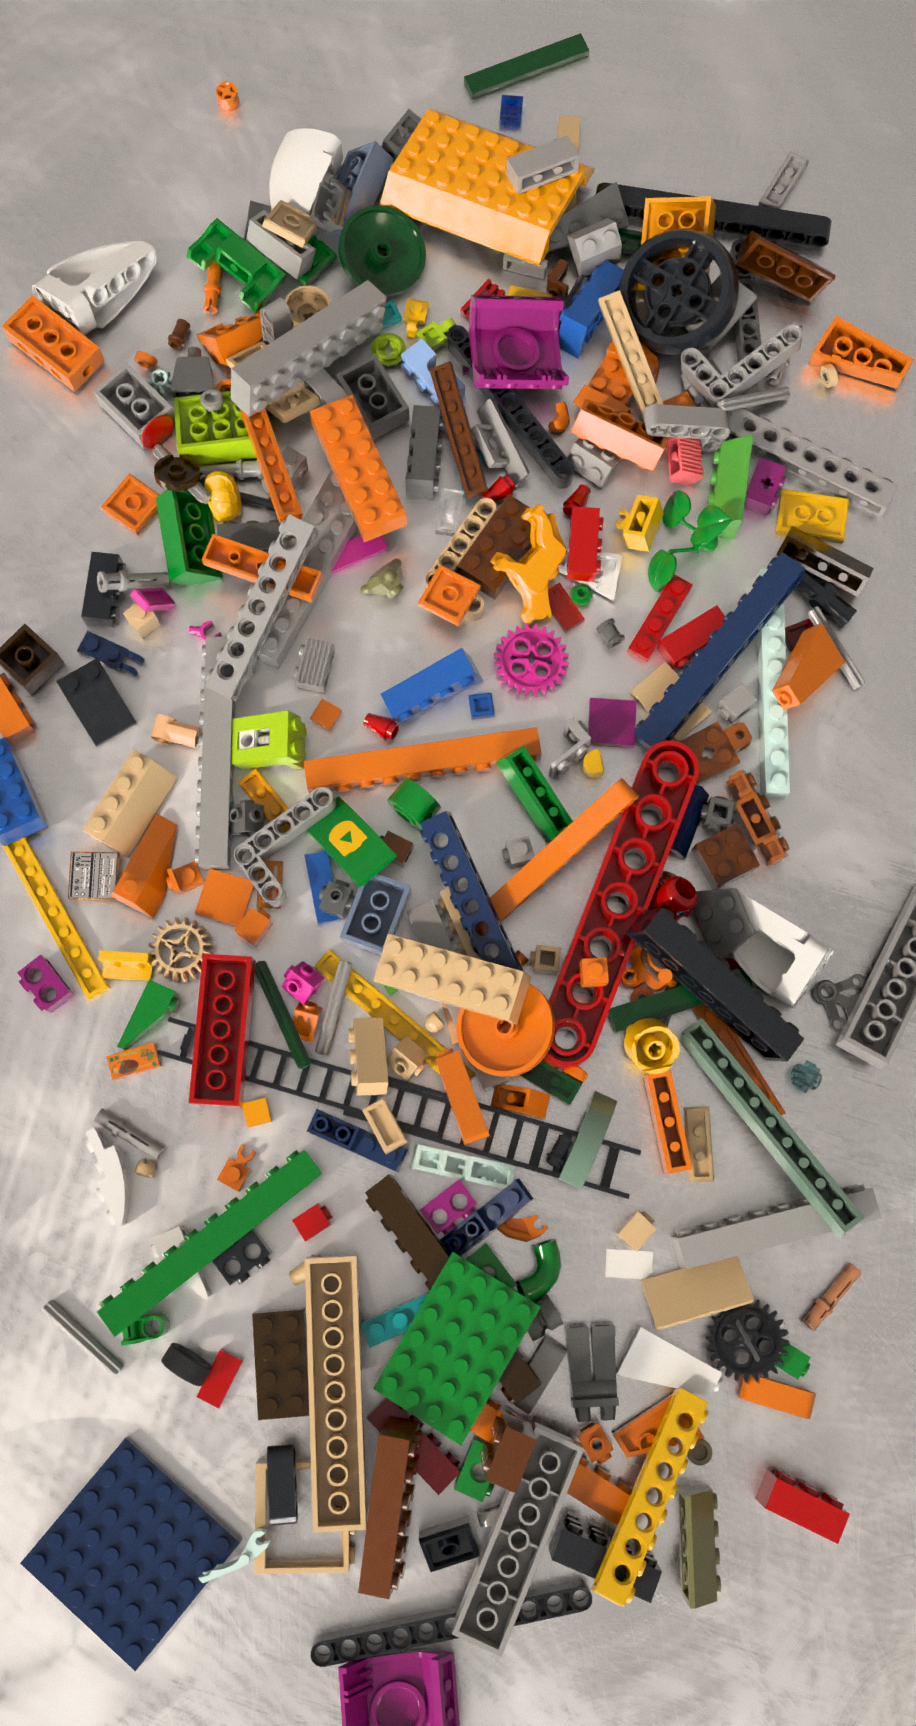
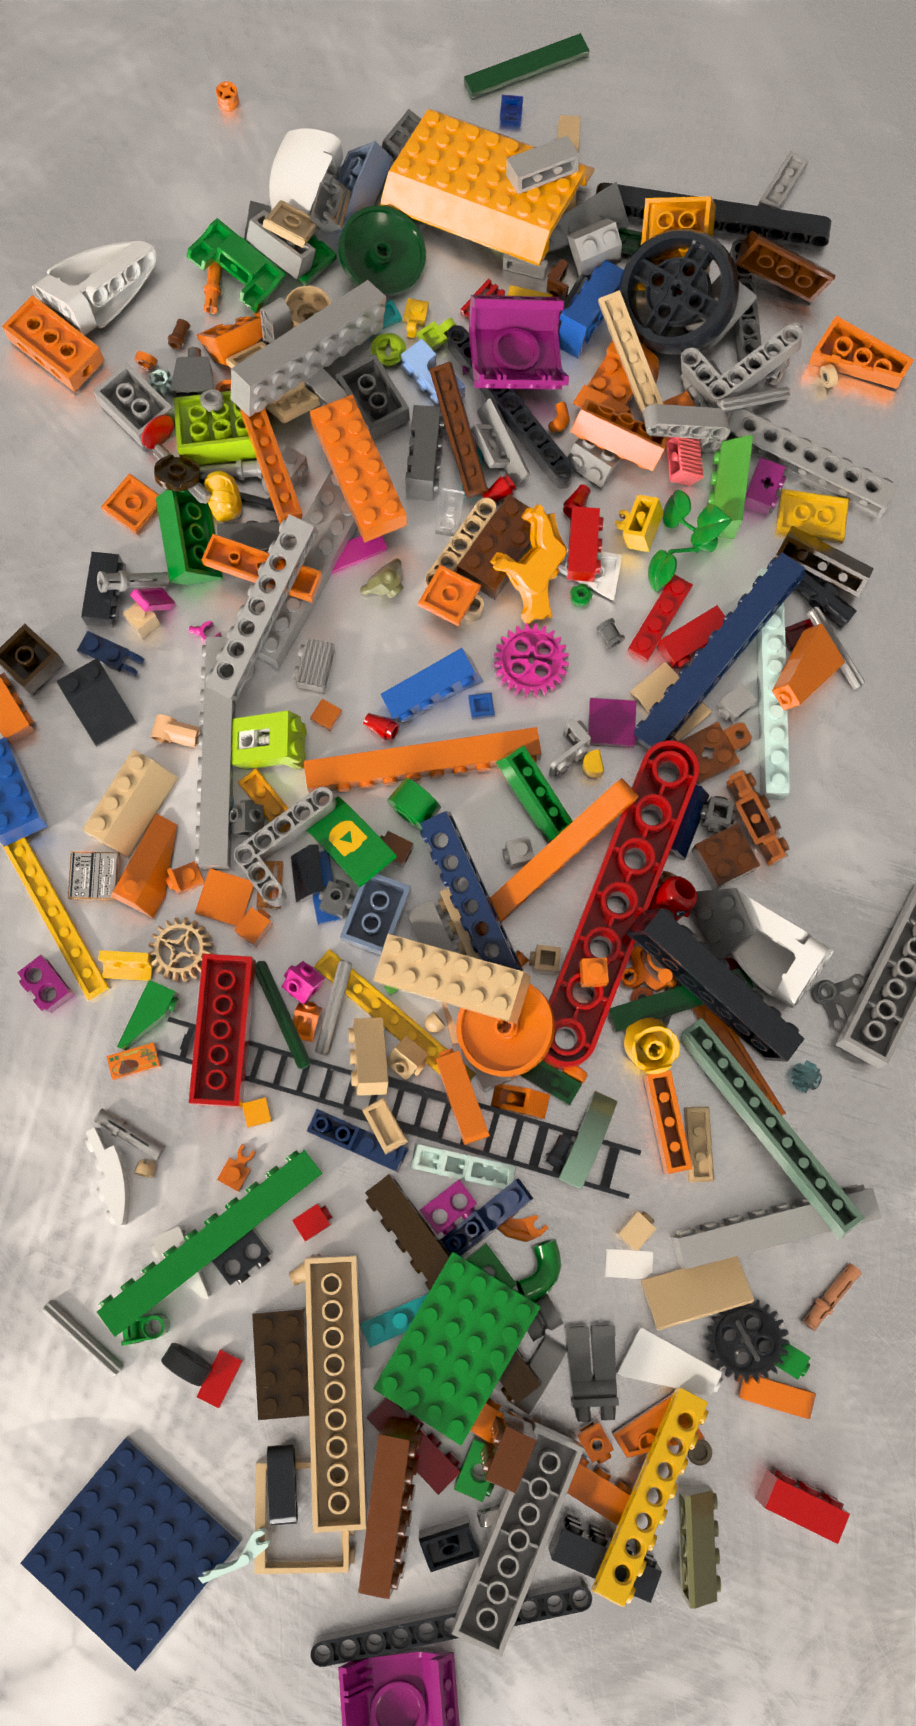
clear red tile [548,582,585,633] -> none
none -> black tile [291,844,324,902]

